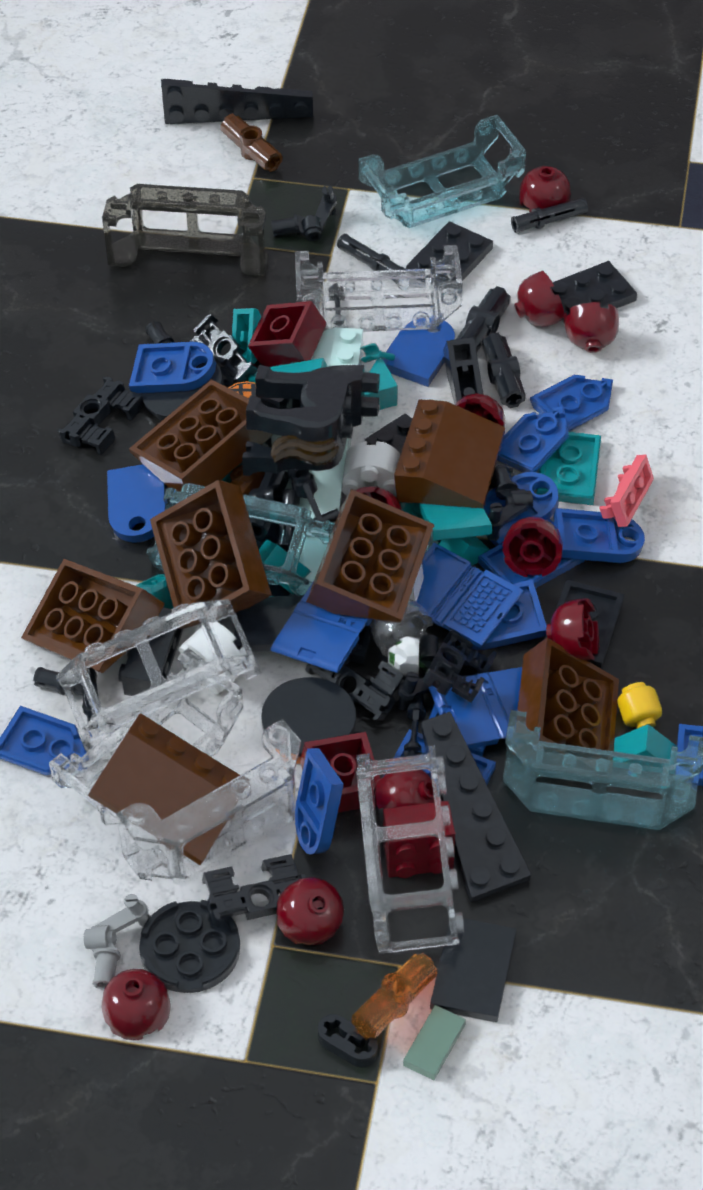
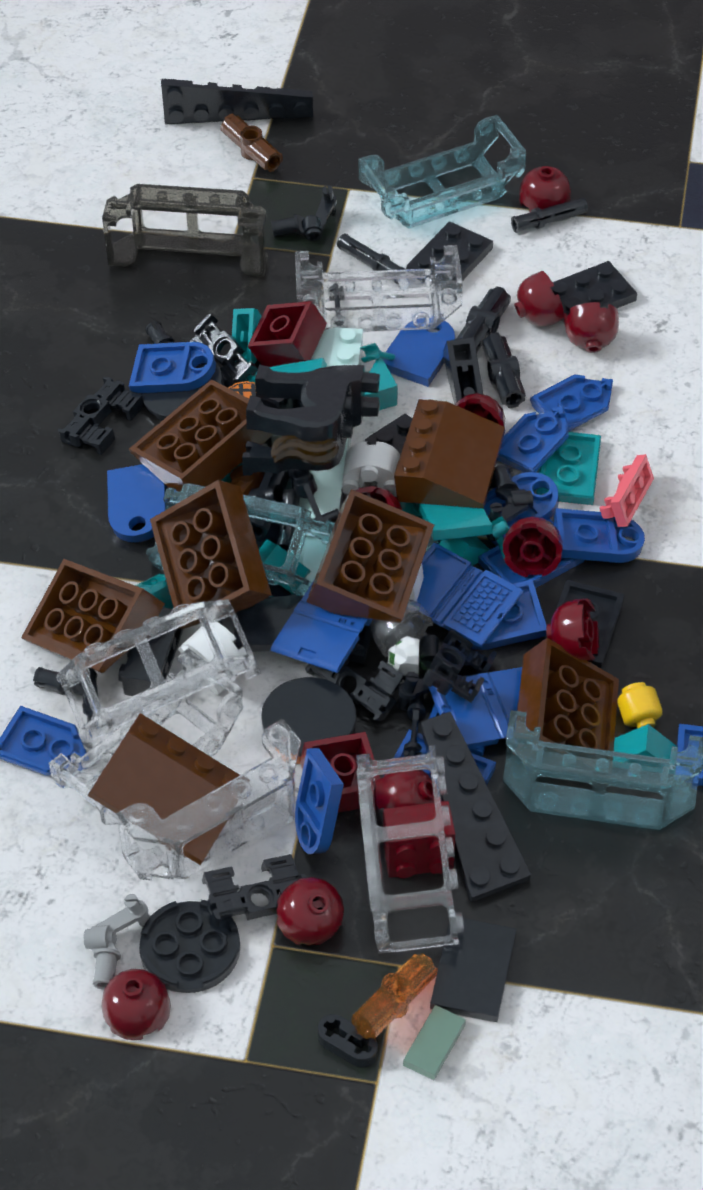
none -> teal hand [491,517,510,559]

